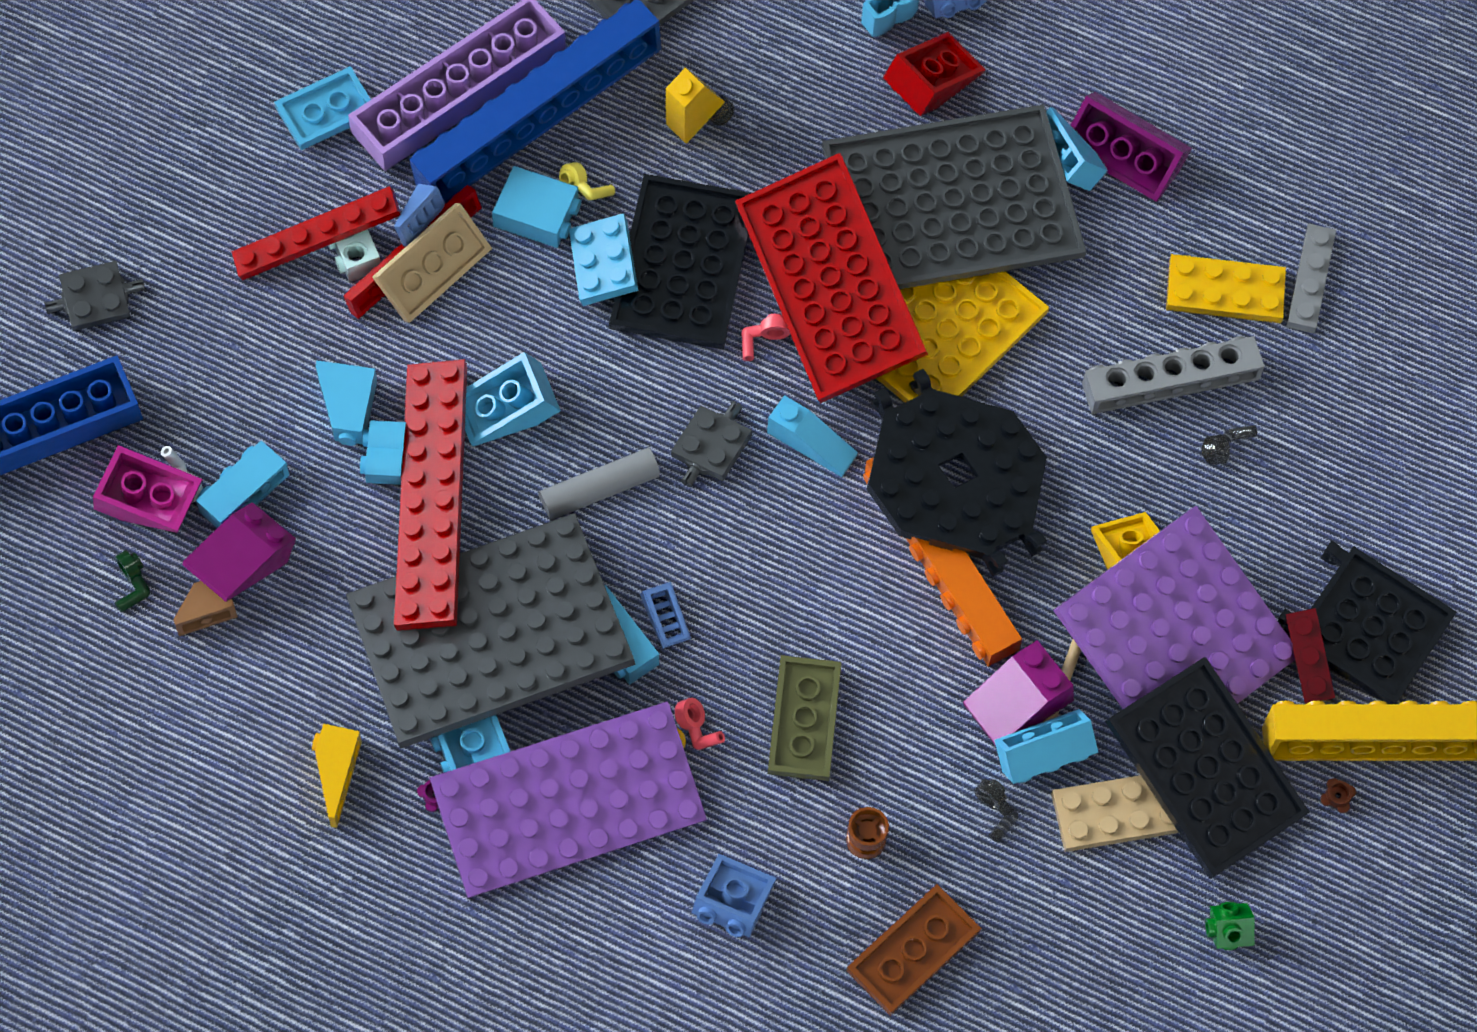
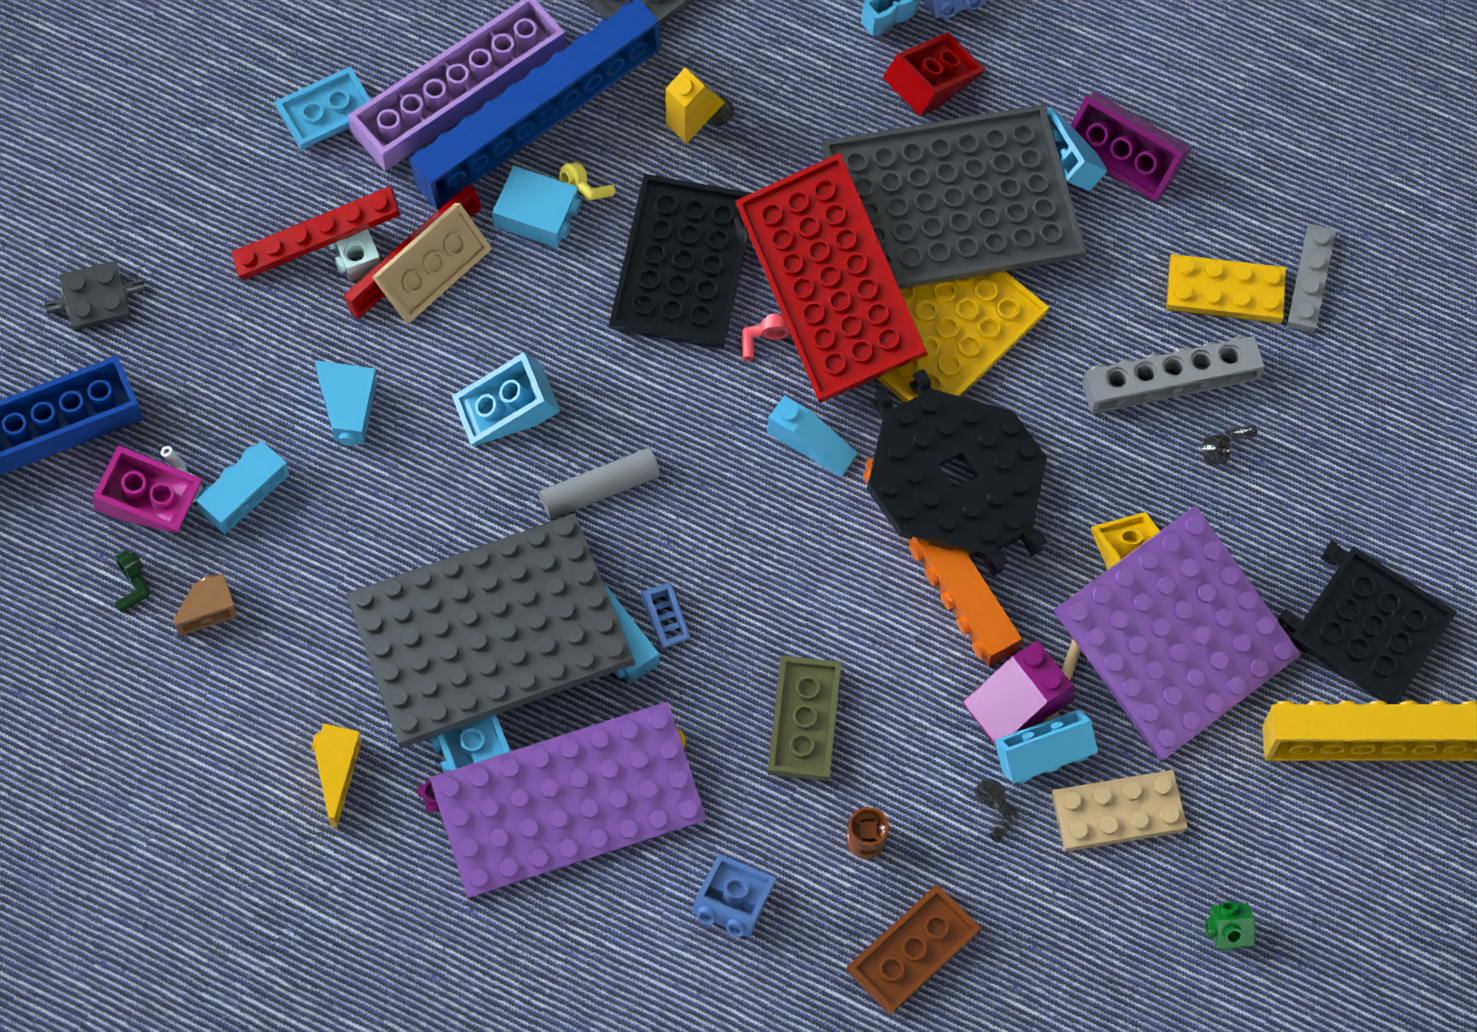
magenta slope [182,502,296,602] -> none
medium azure brick [360,420,406,485] -> none
medium blue slope [394,184,445,247] -> none
plate [394,359,467,631] -> none
medium azure plate [569,213,638,306] -> none
dark grey plate [671,401,753,487] -> none
coral plate [675,698,725,750] -> none
black plate [1105,657,1310,879] -> none
dark red plate [1285,608,1335,704] -> none
copper plate [1320,778,1356,813] -> none

